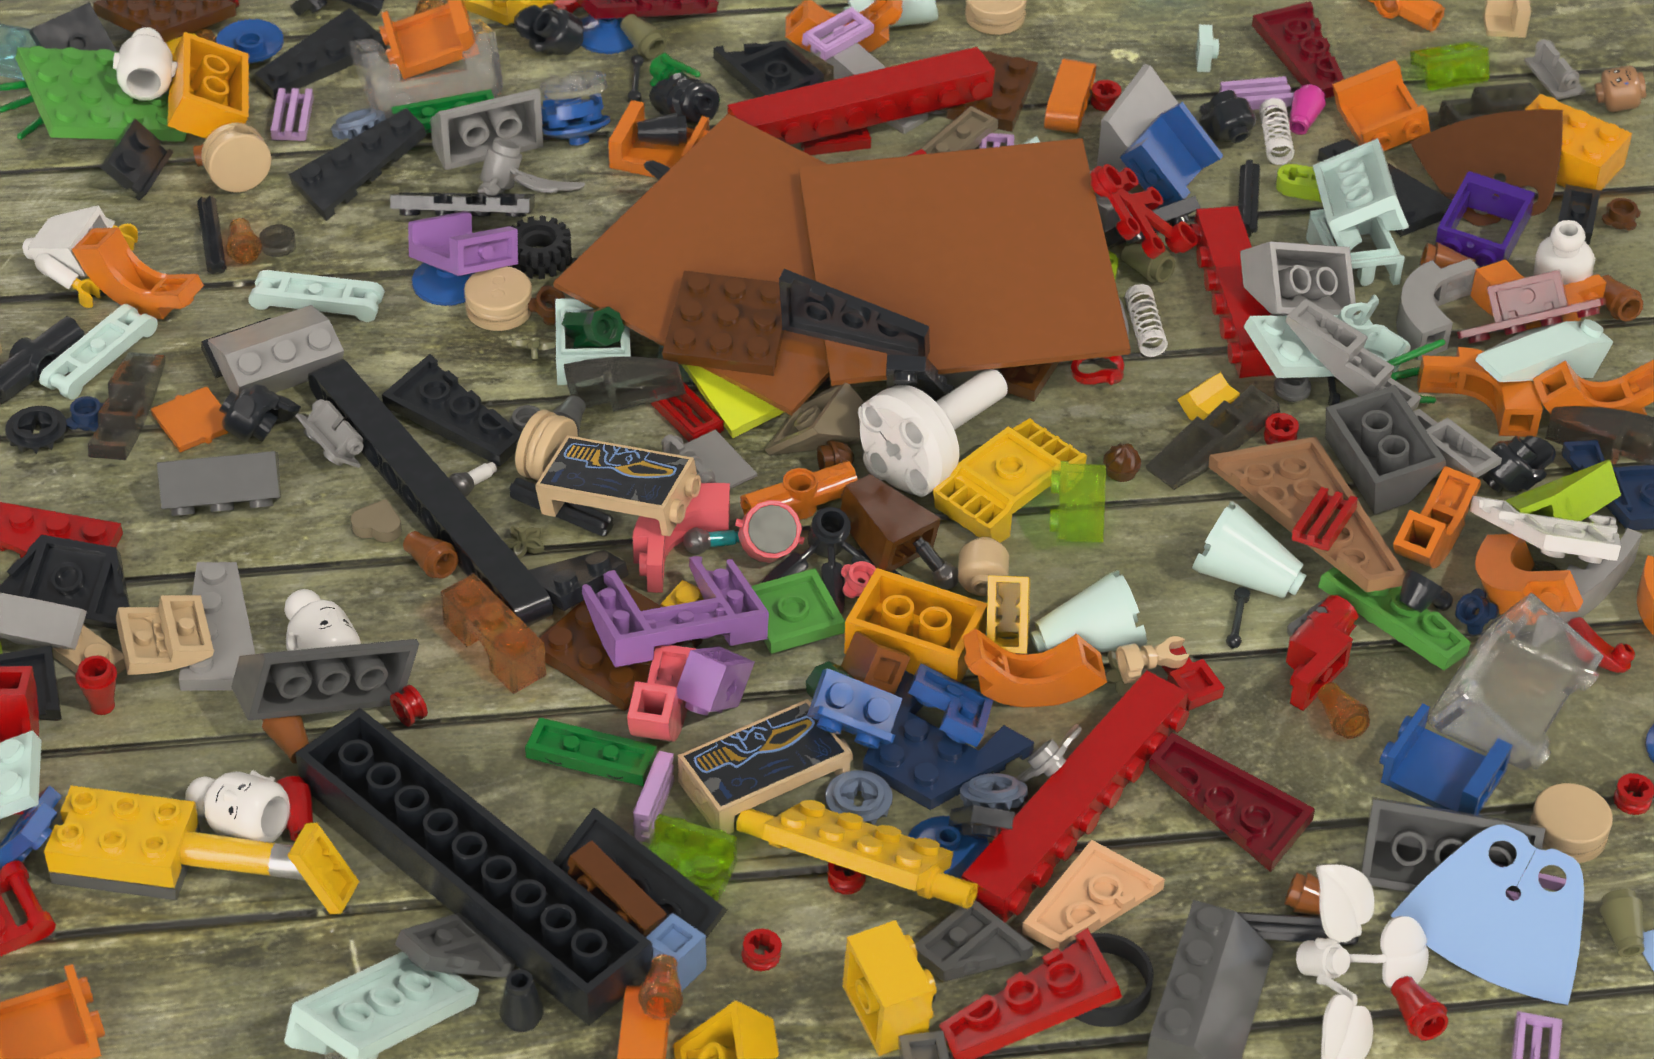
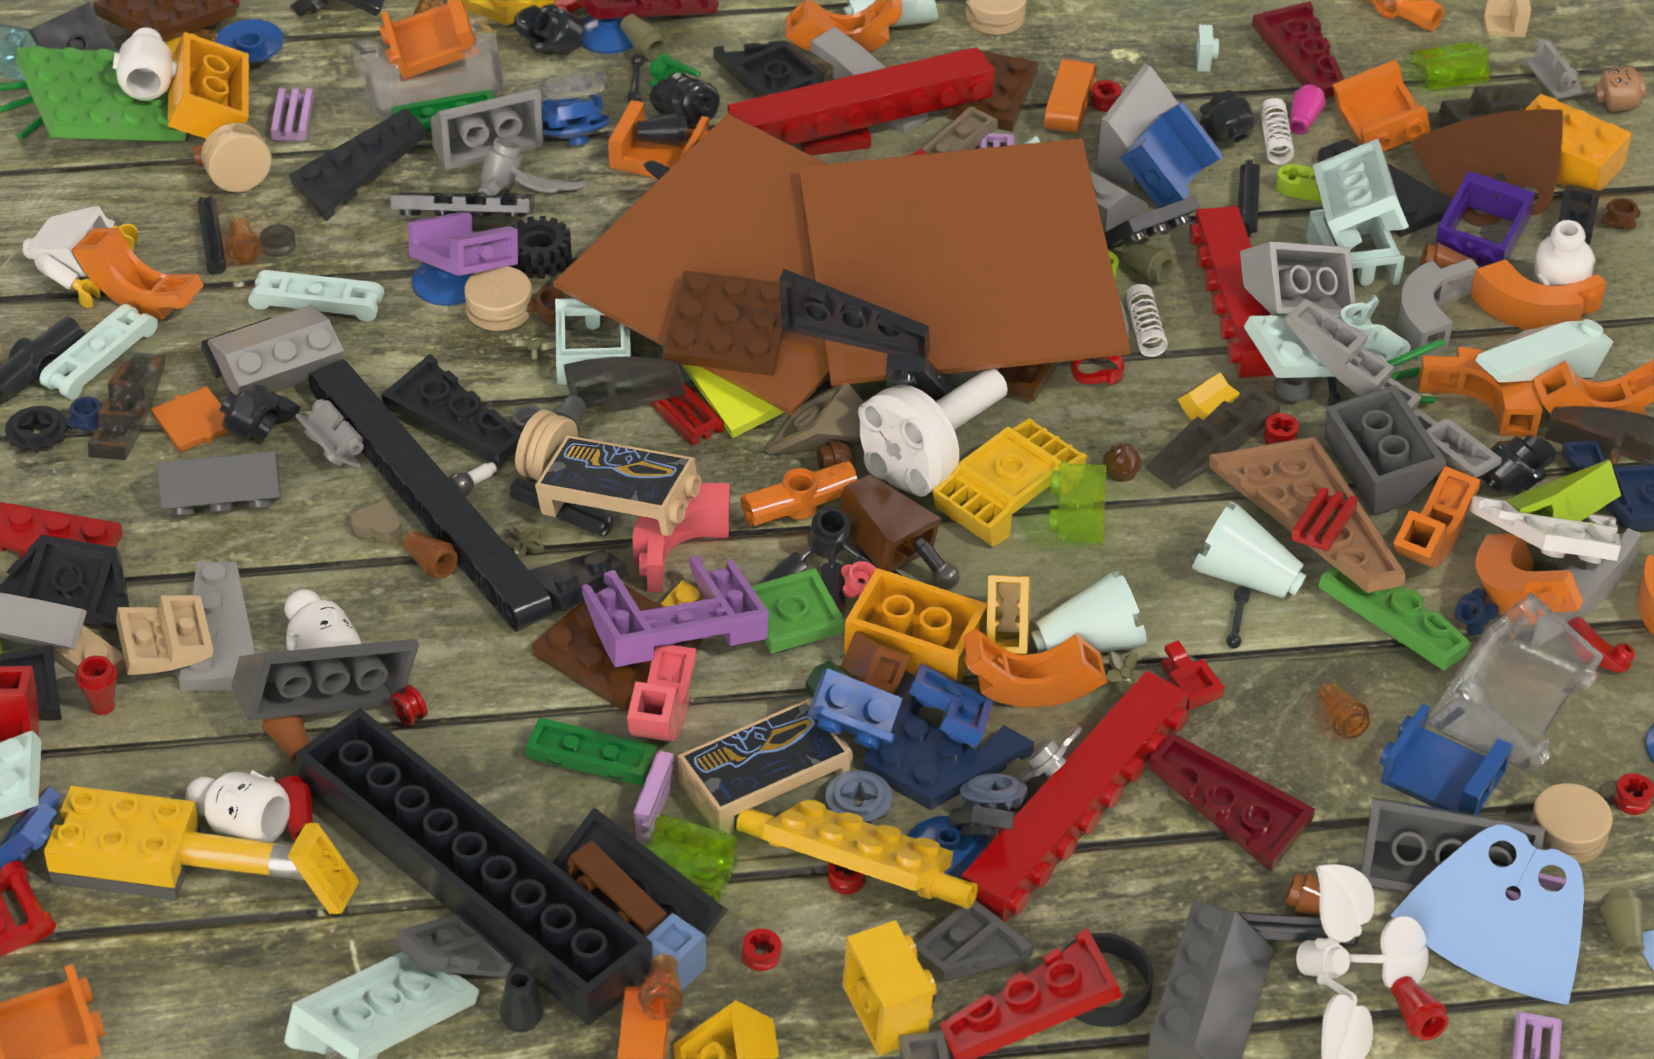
black plate [100,119,173,200] -> none
black wing [255,8,387,100] -> none
sand blue gear [331,108,386,140] -> none
clear orange arch [441,573,546,694] -> none
dark green rock [561,307,625,349] -> none
light grey hinge [661,430,757,489] -> none
medium lavender brick [677,646,755,715] -> none
piece [683,527,740,555] -> none
piece [735,500,805,563] -> none
lavender tile [802,7,874,61] -> none
tan head [958,537,1009,596] -> none
light nougat wing [1022,840,1165,952] -> none
red plant [1091,164,1198,259] -> none
tan piece [1116,636,1190,684] -> none
lavender tile [1220,76,1293,110] -> none
red plate [1286,595,1359,711] -> none
black bar [1399,569,1453,613] -> none
bracket [1457,269,1607,344] -> none
dark orange cone [1602,275,1643,321] -> none

